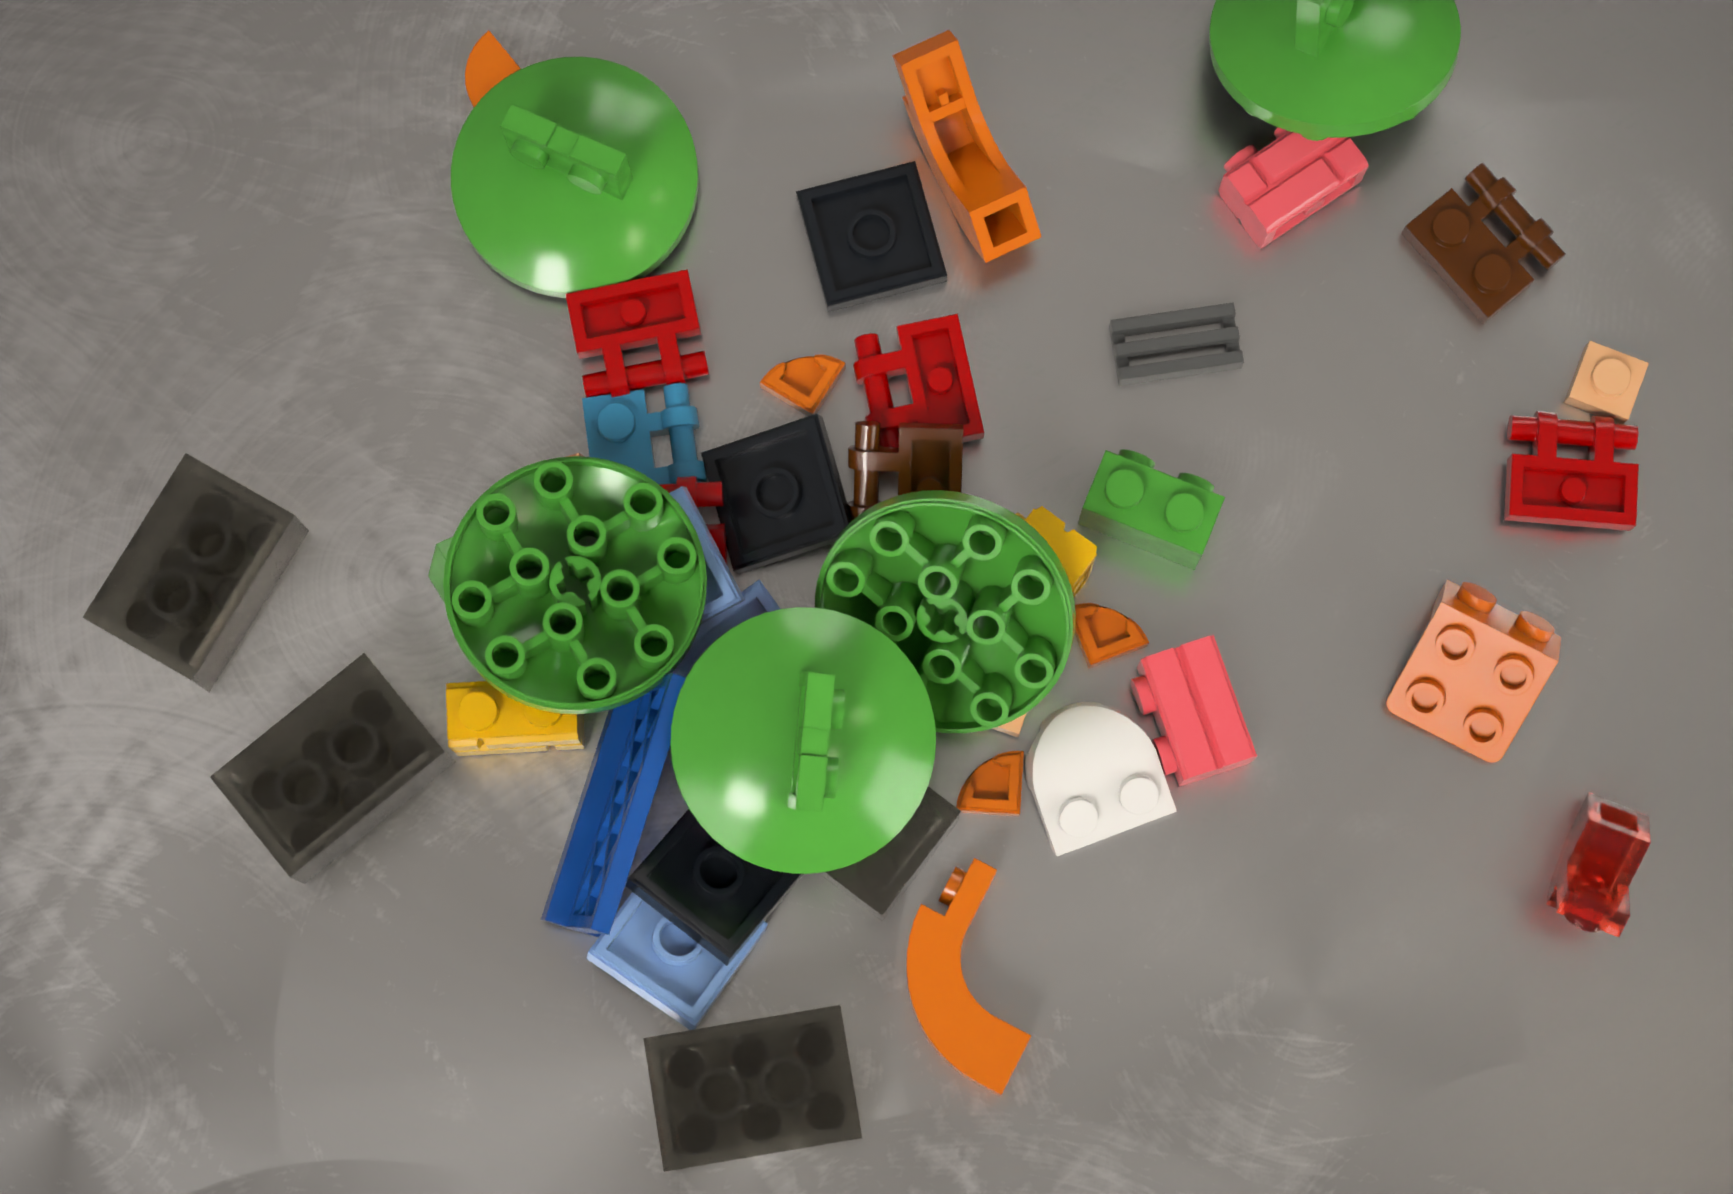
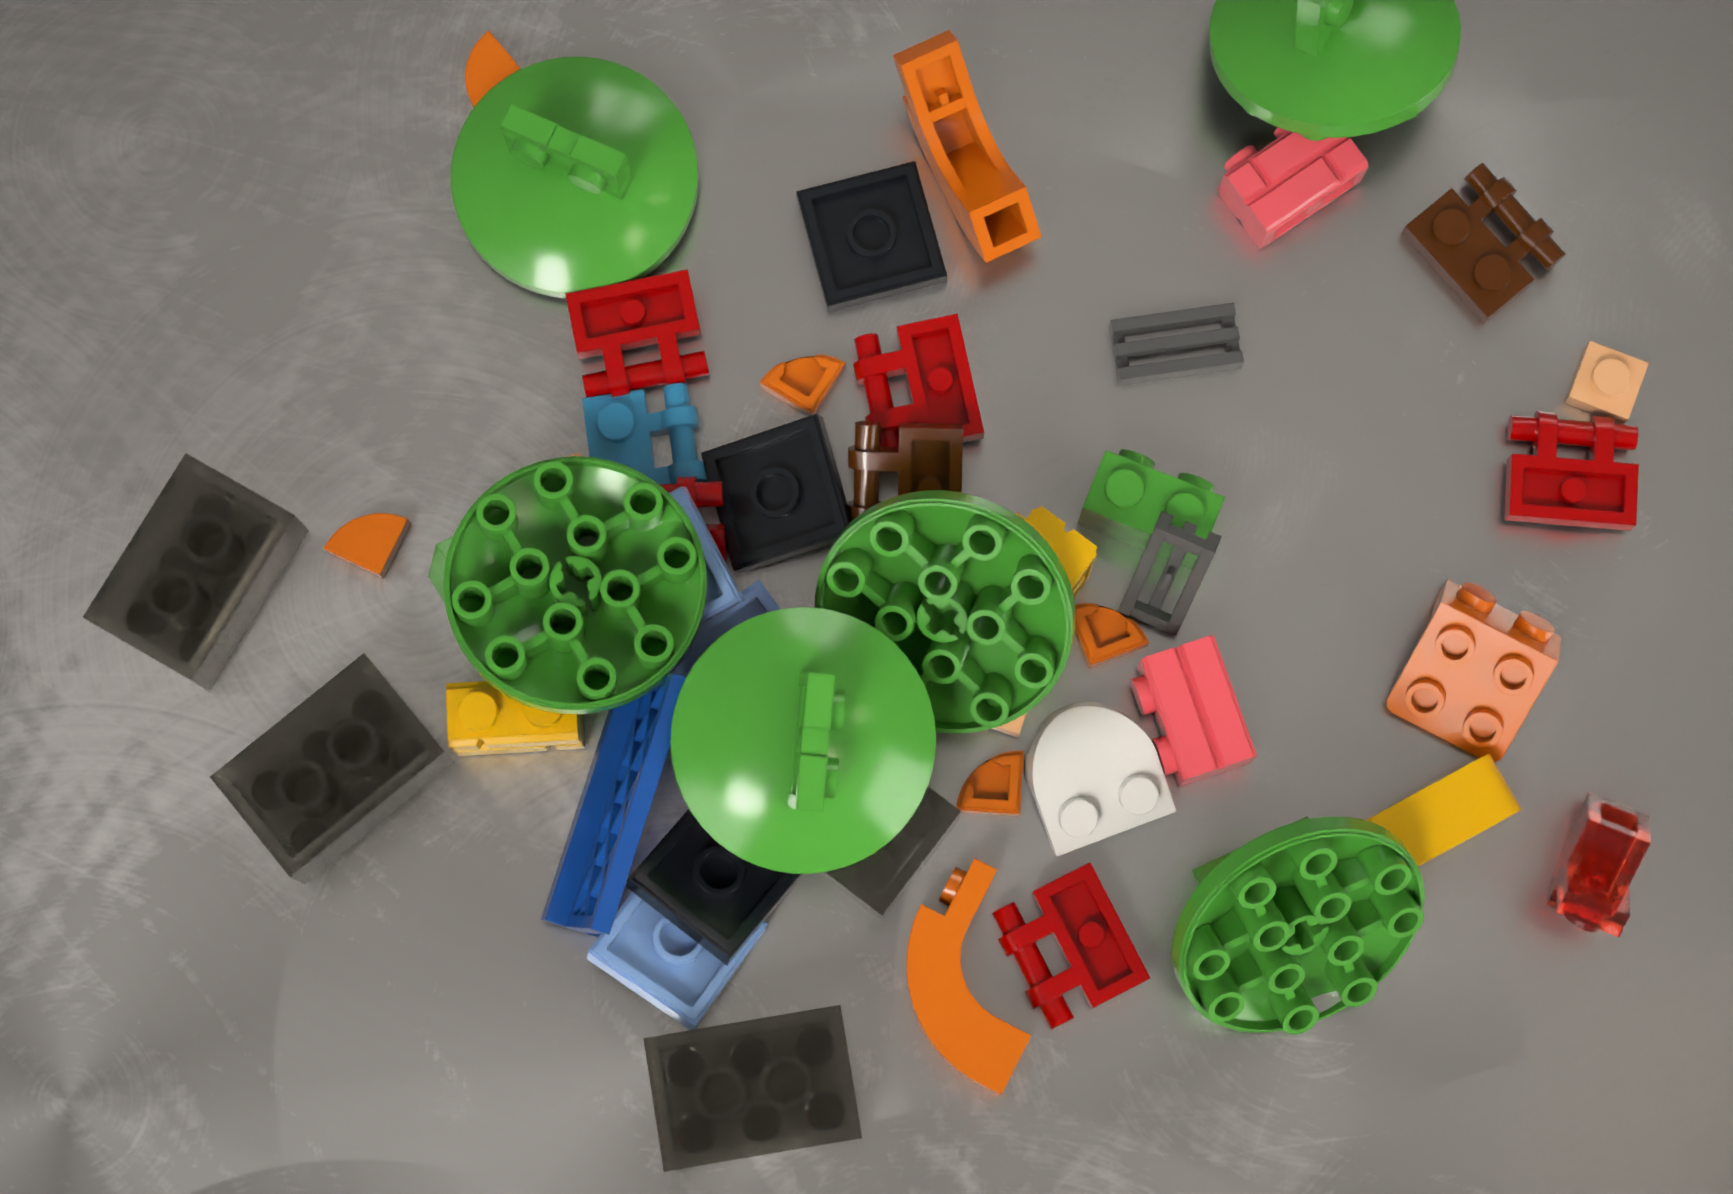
none -> orange tile [323,513,411,579]
none -> red plate [992,862,1150,1030]
none -> dark grey tile [1118,511,1222,636]
none -> bright green bracket [1171,816,1425,1035]
none -> yellow beam [1366,754,1522,866]

